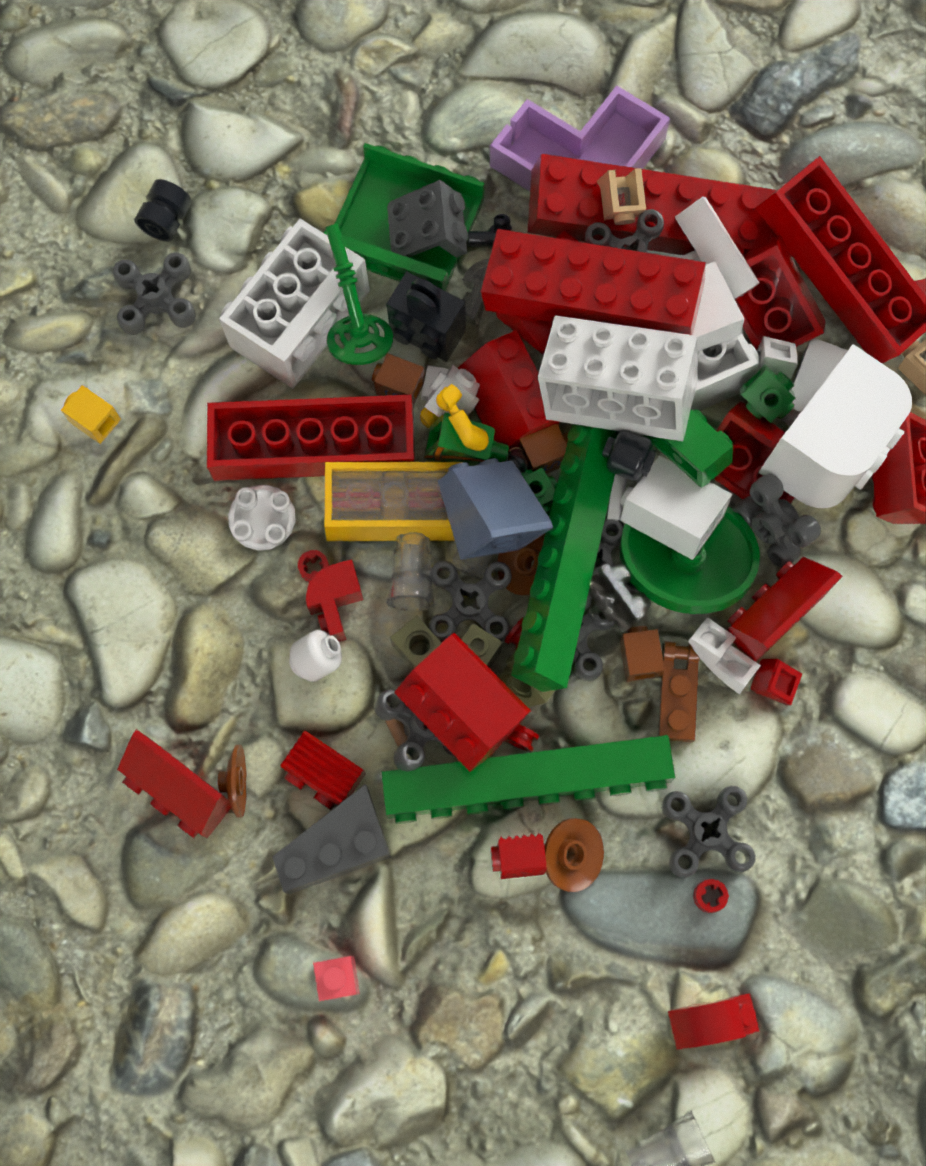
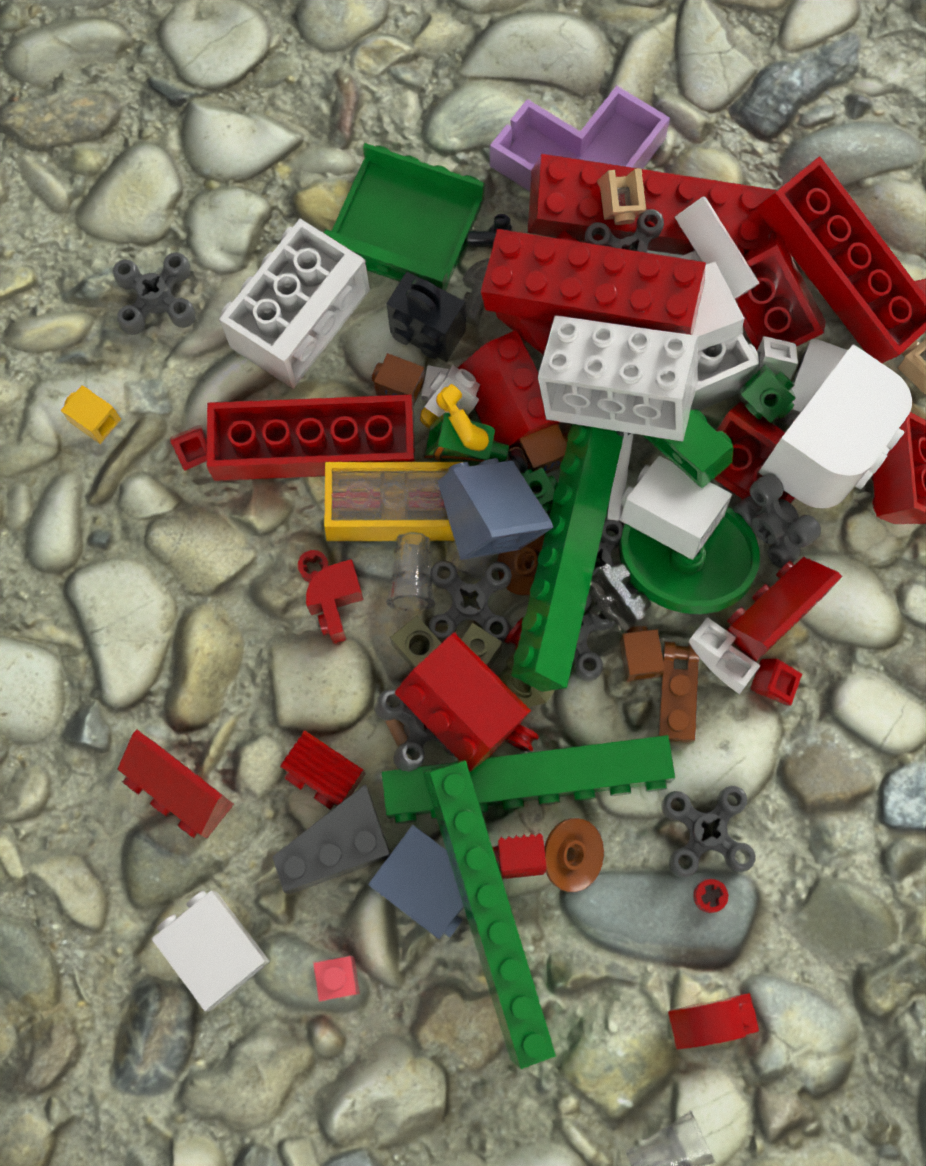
black wheel [134,179,192,242] -> none
dark orange dish [218,744,247,818] -> none
white dish [228,485,296,551] -> none
white head [289,630,342,682] -> none
green dish [325,224,393,365] -> none
dark grey bracket [387,180,468,258] -> none
black head [602,430,657,481] -> none
none -> white brick [152,890,270,1011]
none -> red slope [170,425,207,471]
none -> sand blue brick [368,825,464,940]
none -> green brick [423,761,556,1069]

